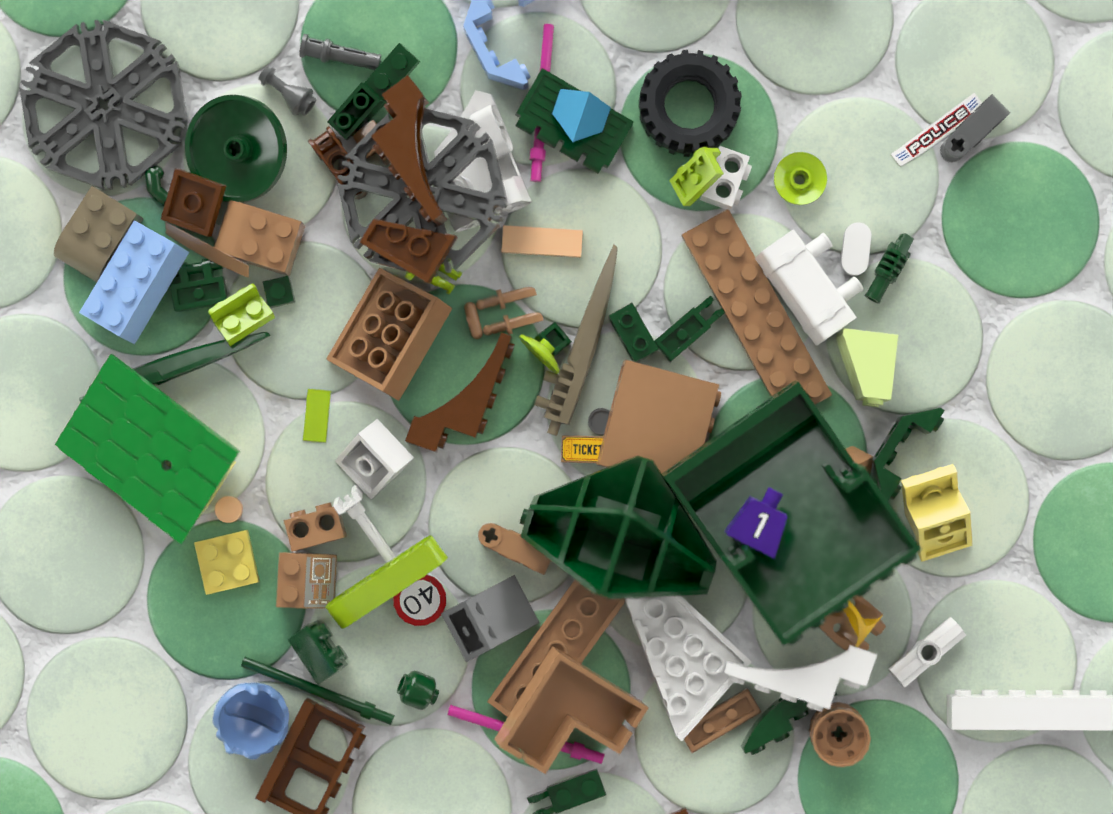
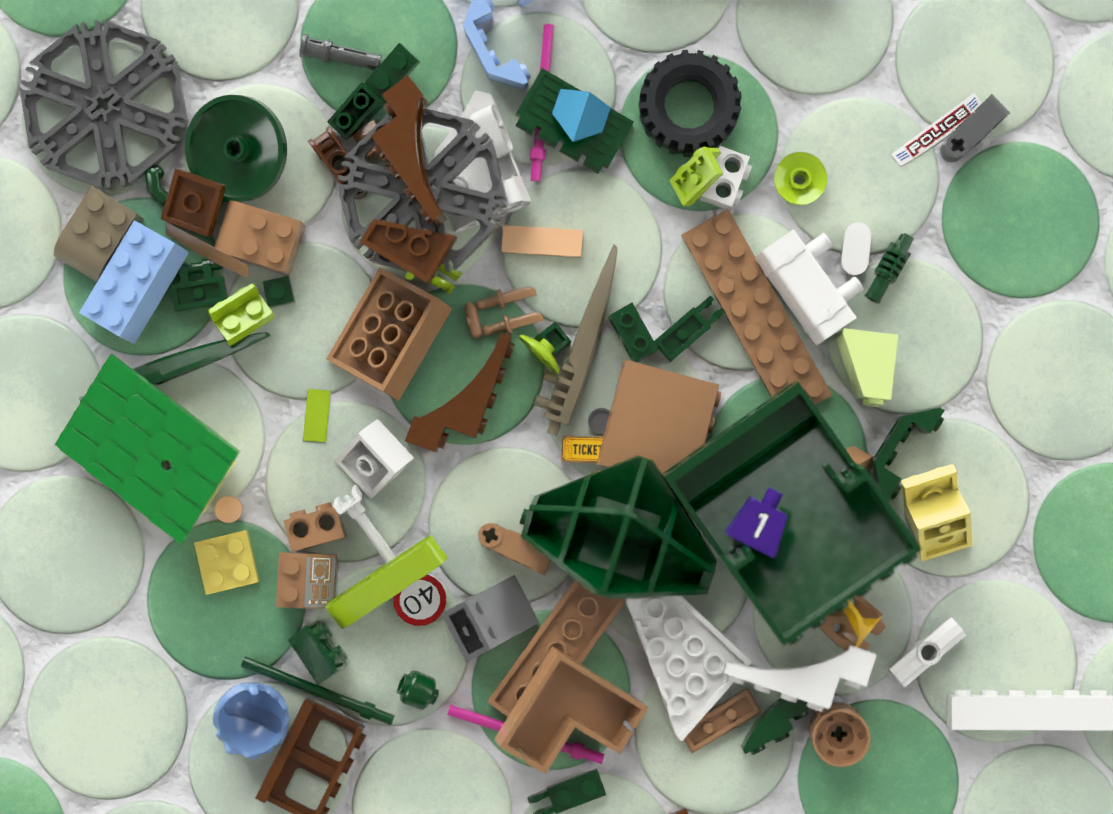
dark grey piece [258,67,316,116] -> none

